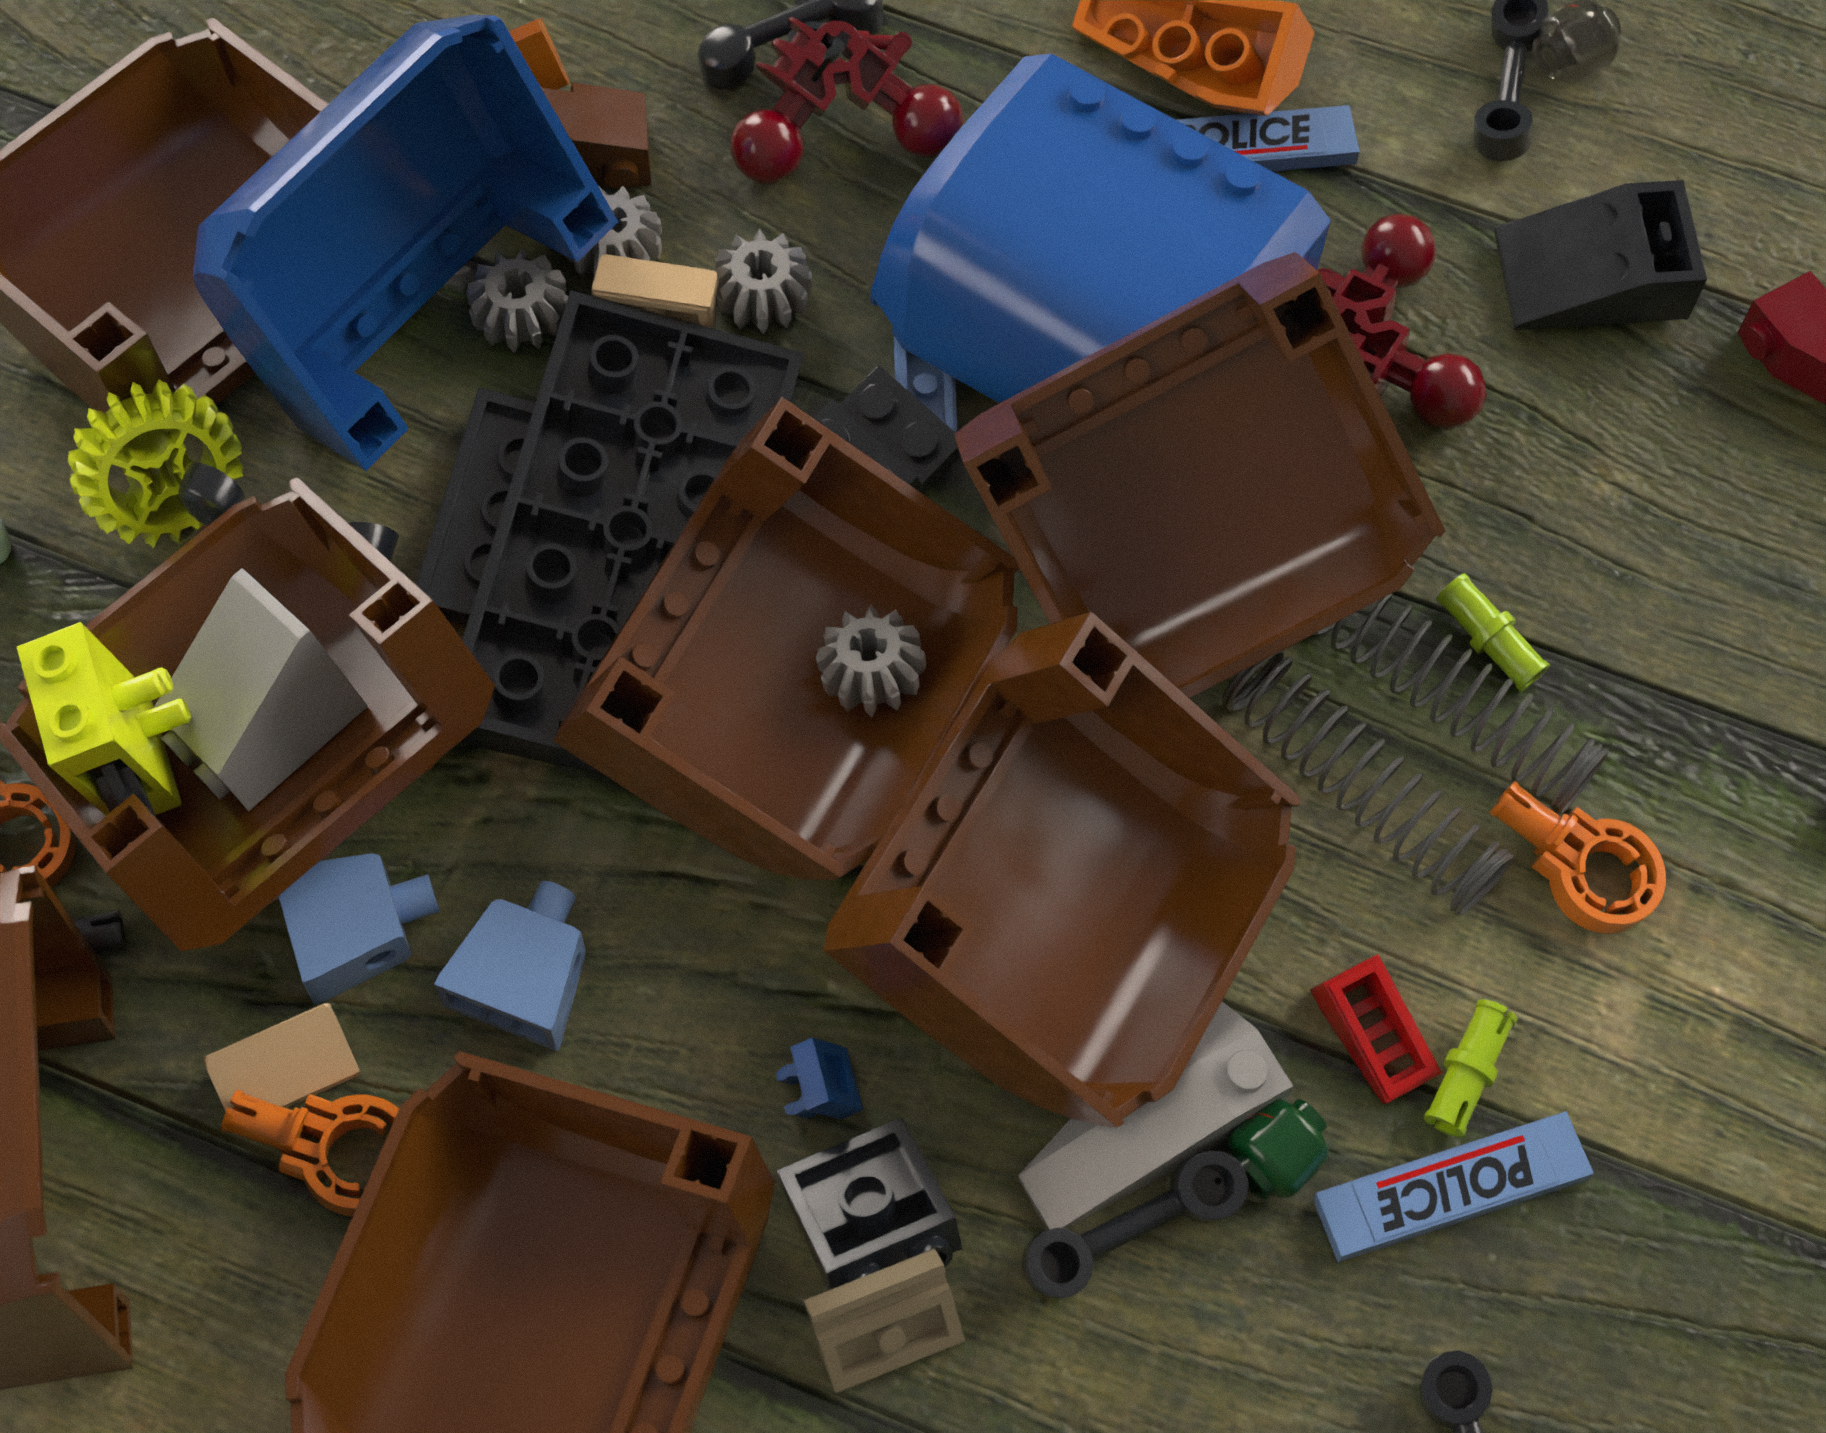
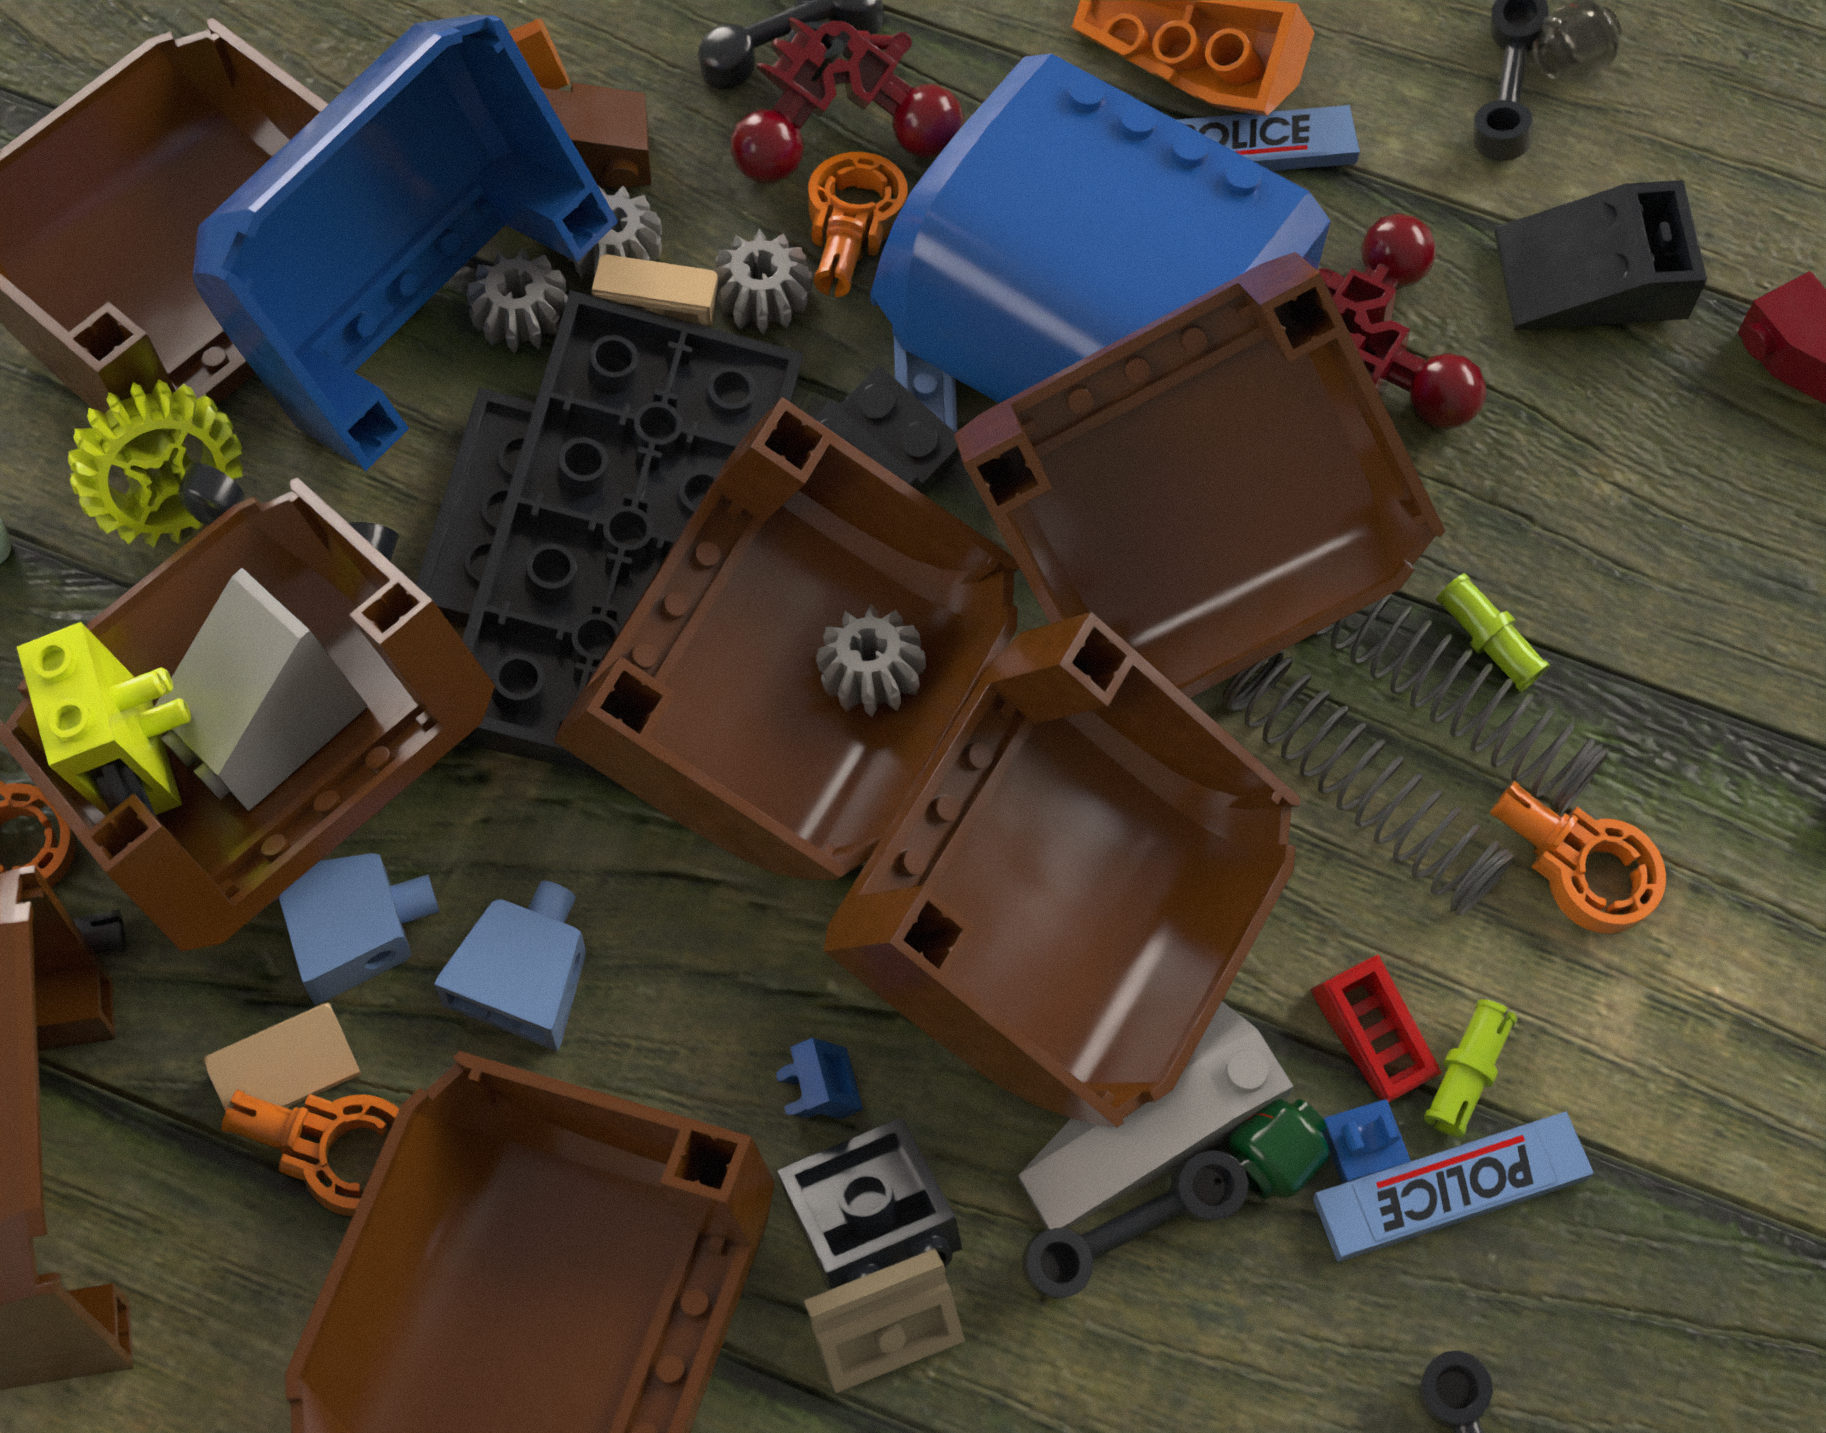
none -> orange pin [808,152,908,297]
none -> blue tile [1322,1099,1411,1184]

